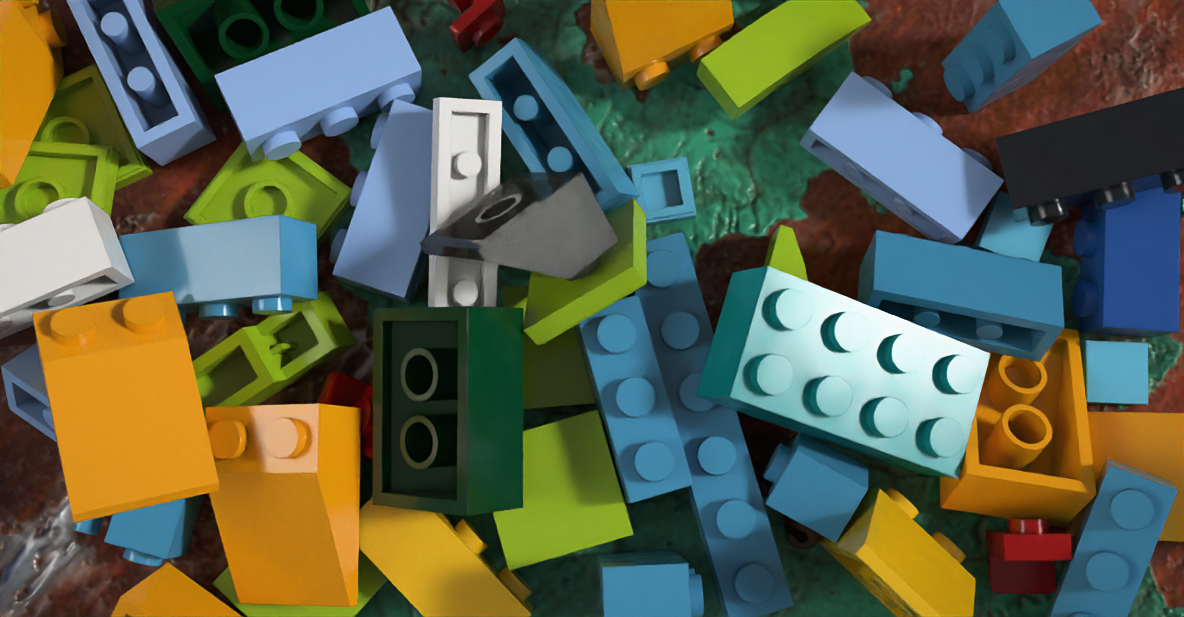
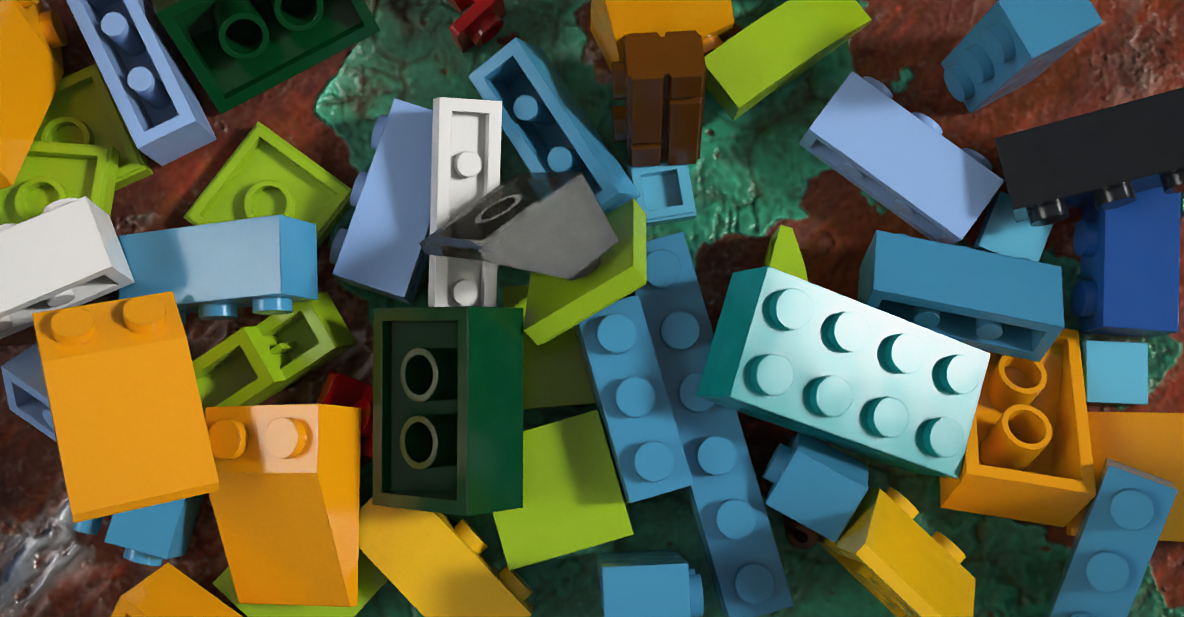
light blue brick [214,6,422,162] -> none
red bracket [986,518,1072,594] -> none
none -> reddish brown brick [612,30,707,167]

